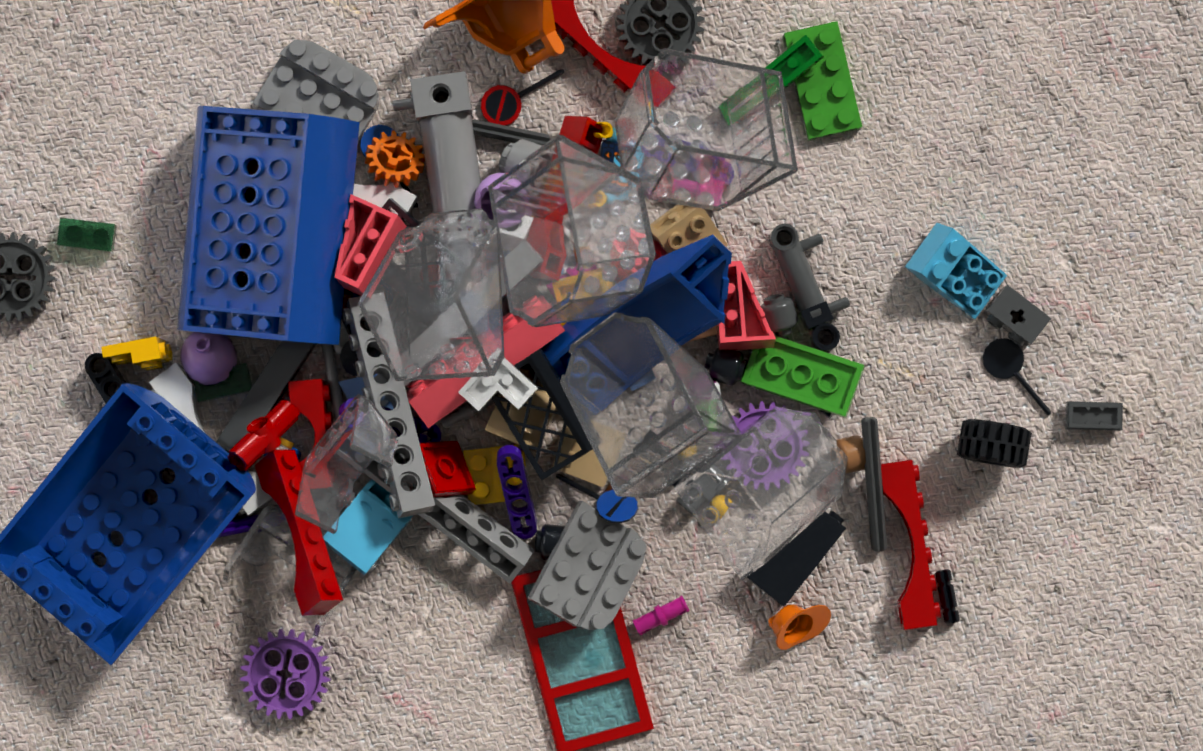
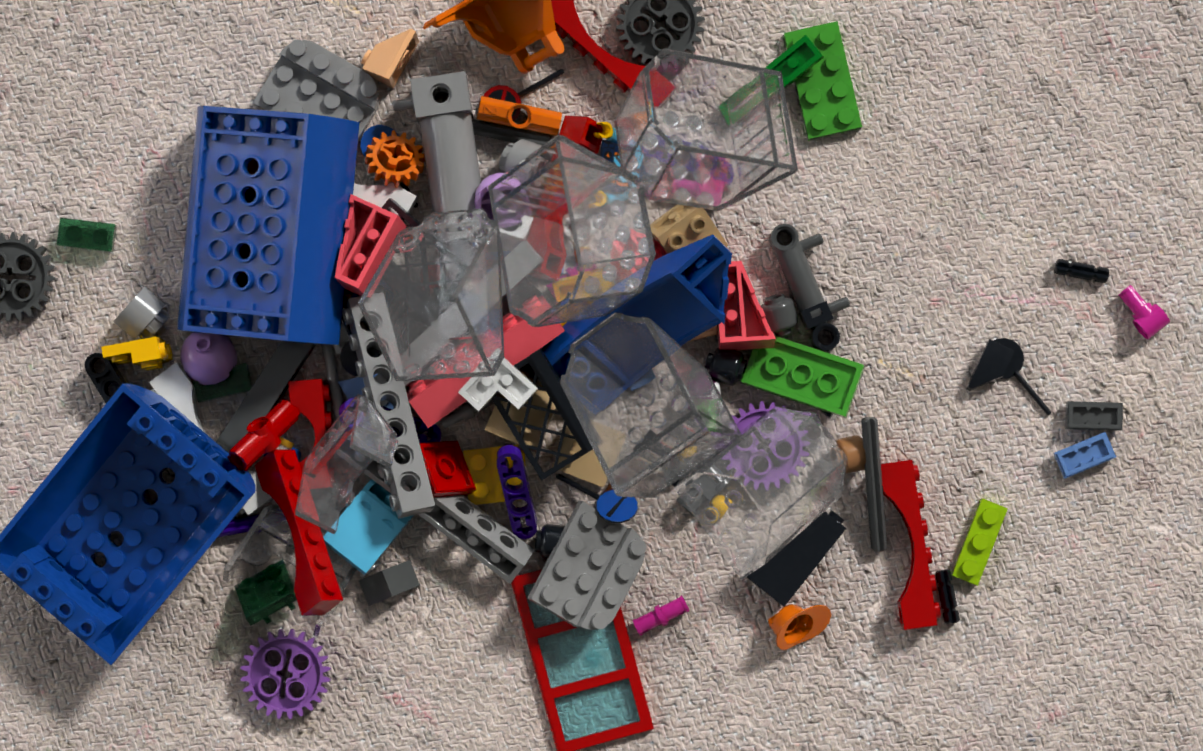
medium azure slope [905,223,1007,319] -> none
black tyre [957,419,1032,468] -> none
dark grey brick [984,285,1051,346] -> none
none -> light grey piece [113,286,169,340]
none -> clear green plate [234,559,297,626]
none -> dark grey slope [358,560,420,606]
none -> light nougat slope [361,29,420,89]
none -> orange piece [476,96,562,136]
none -> lime plate [951,498,1008,586]
none -> black slope [966,339,1015,391]
none -> medium blue plate [1053,432,1116,479]
none -> black axle [1054,259,1109,283]
none -> dark pink pin [1118,285,1170,340]

